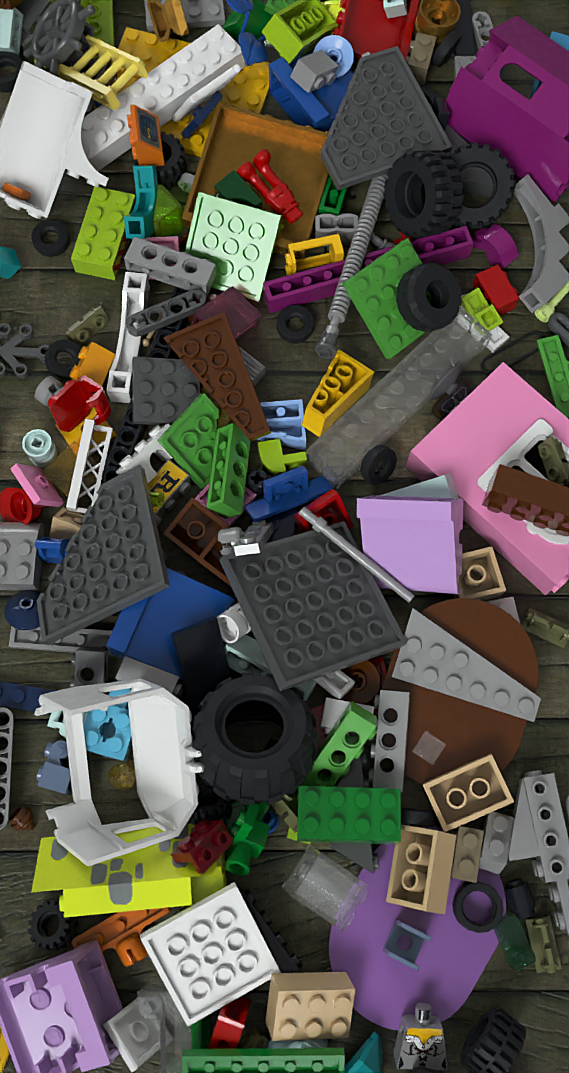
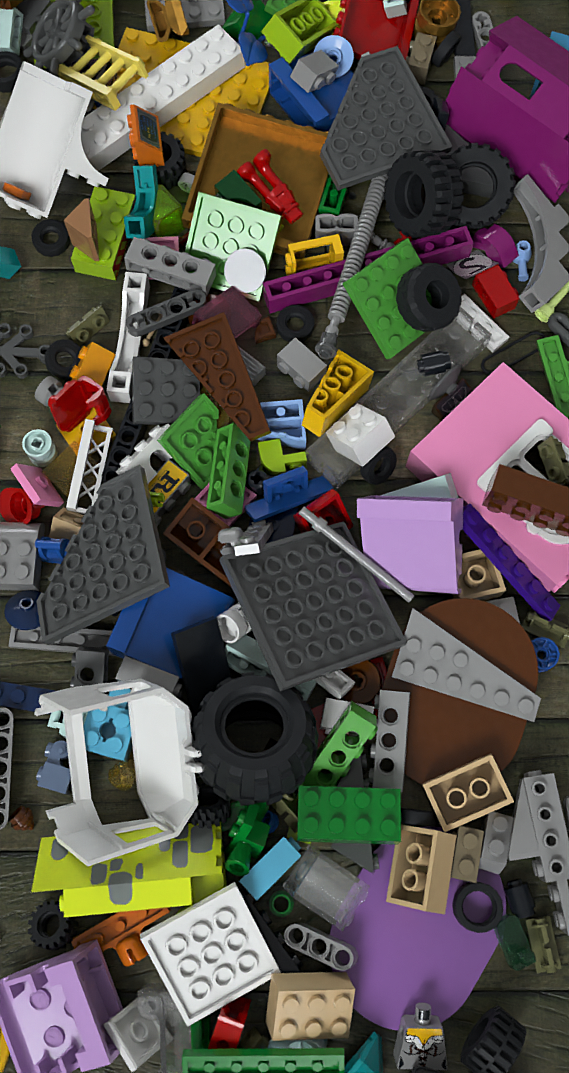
dark red bracket [171,820,233,874] -> none
white bar [172,64,241,122] -> none
dark blue plate [180,90,223,139] -> none
sand blue piece [383,919,432,971] -> none
clear tile [412,731,446,765] -> none
lime slope [461,288,503,334] -> none
none -> medium nougat slope [64,198,99,261]
none -> tile [224,248,267,293]
none -> medium azure brick [239,837,301,900]
none -> reddish brown tile [255,316,276,344]
none -> green piece [269,891,294,917]
none -> light grey brick [277,337,327,392]
none -> light grey beam [284,922,358,971]
none -> white brick [325,403,395,467]
none -> black brick [417,350,451,377]
none -> clear sticker [447,250,499,279]
none -> dark purple plate [463,503,561,621]
none -> light blue bar [513,240,532,281]
none -> blue wheel [531,637,560,673]

